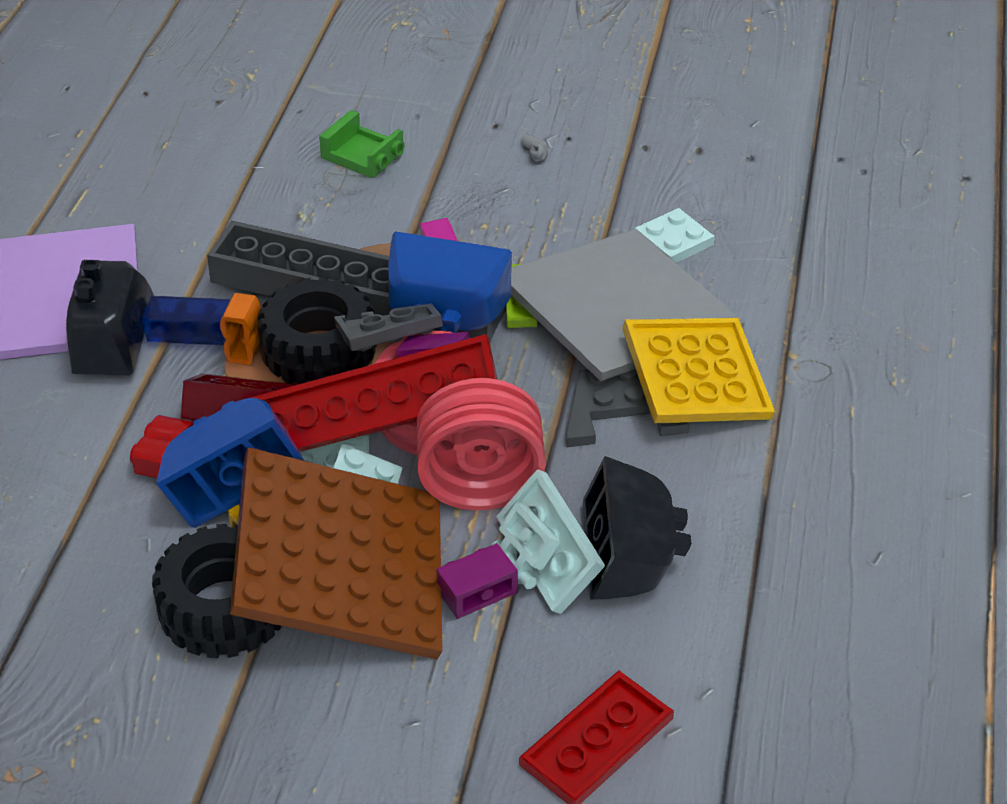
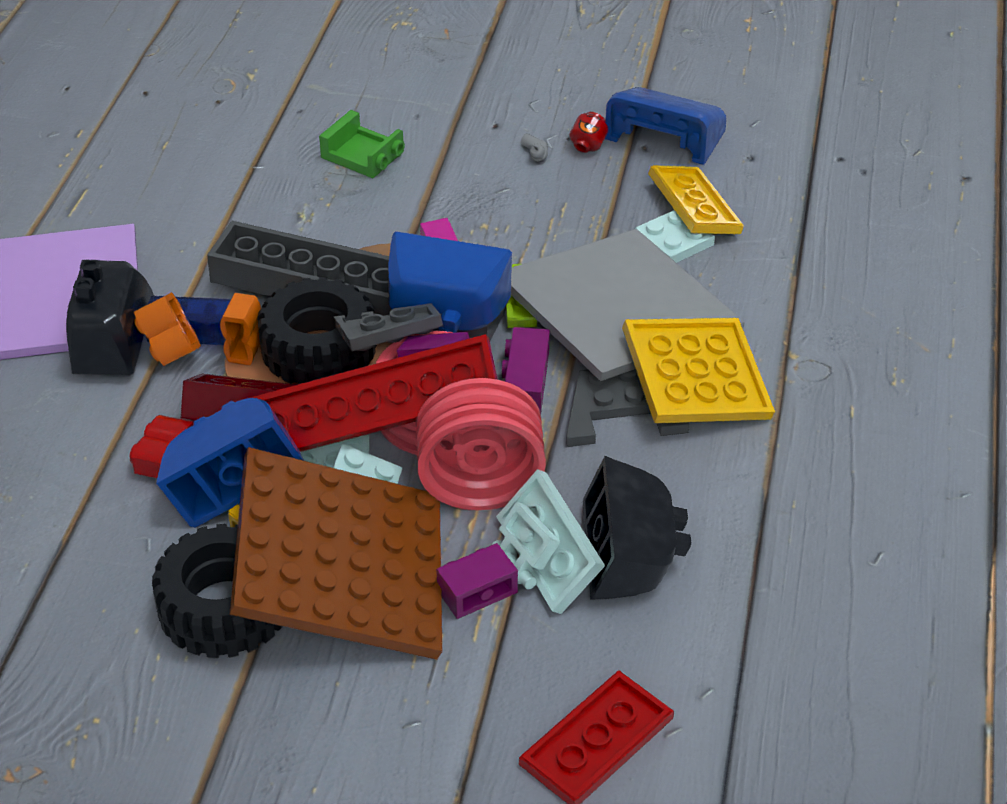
none -> orange brick [134,292,201,366]
none -> magenta brick [502,327,550,414]
none -> red head [569,112,608,153]
none -> blue windscreen [605,87,726,165]
none -> yellow tile [648,165,744,234]

